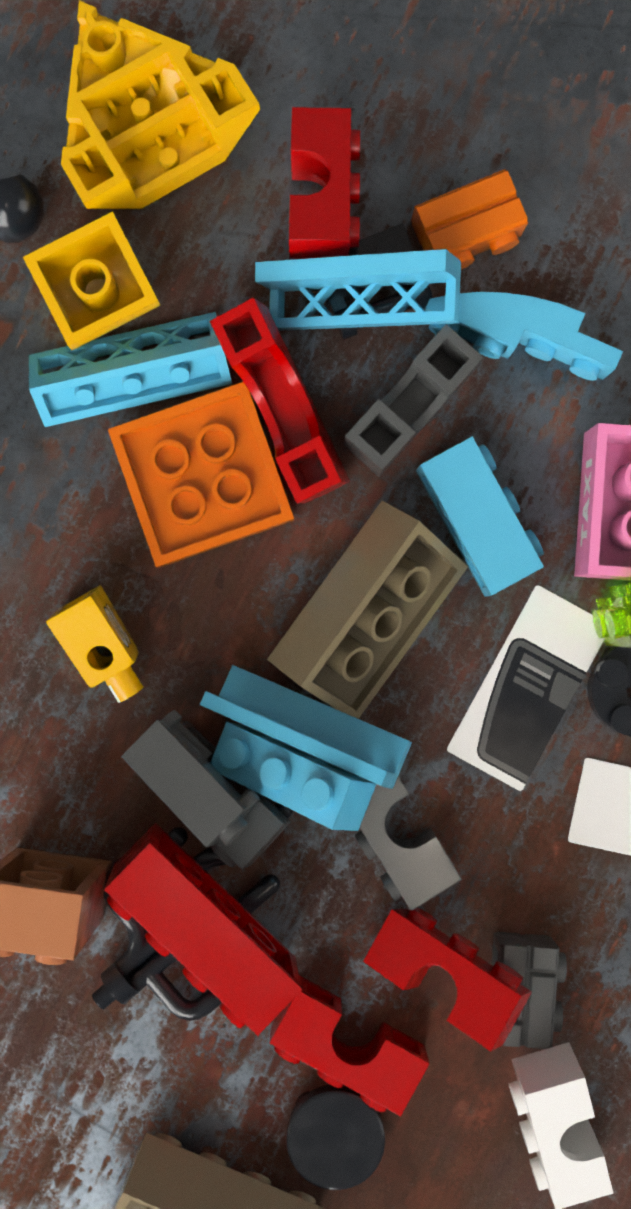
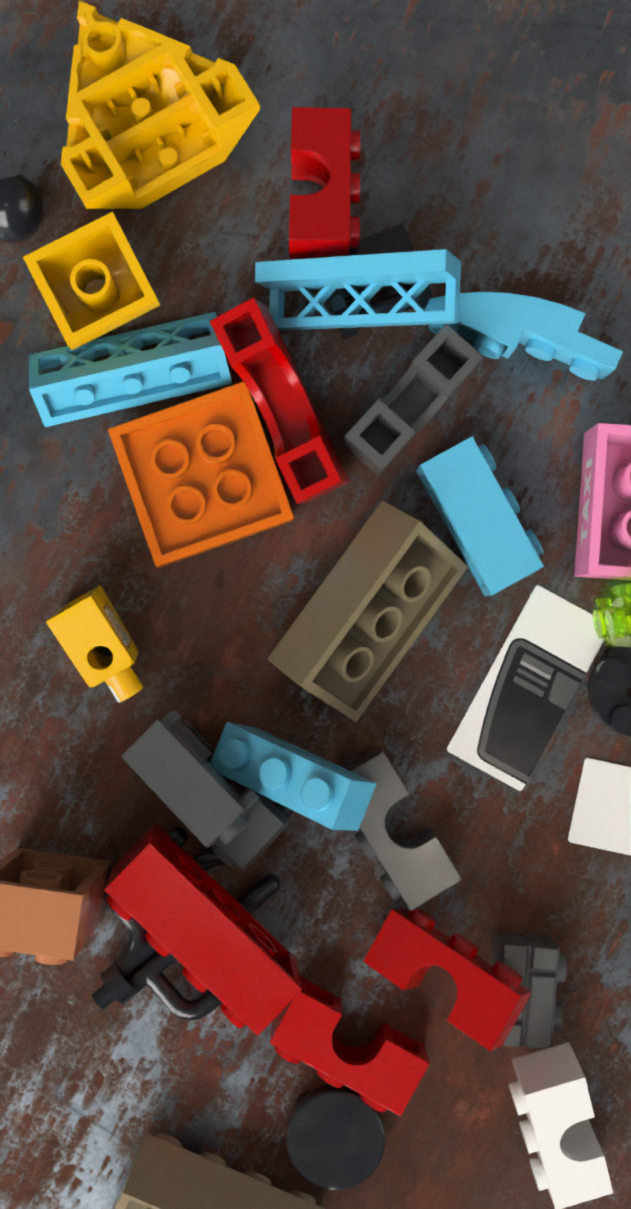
medium azure fence [200,665,412,789] -> none
orange brick [411,169,528,270] -> none

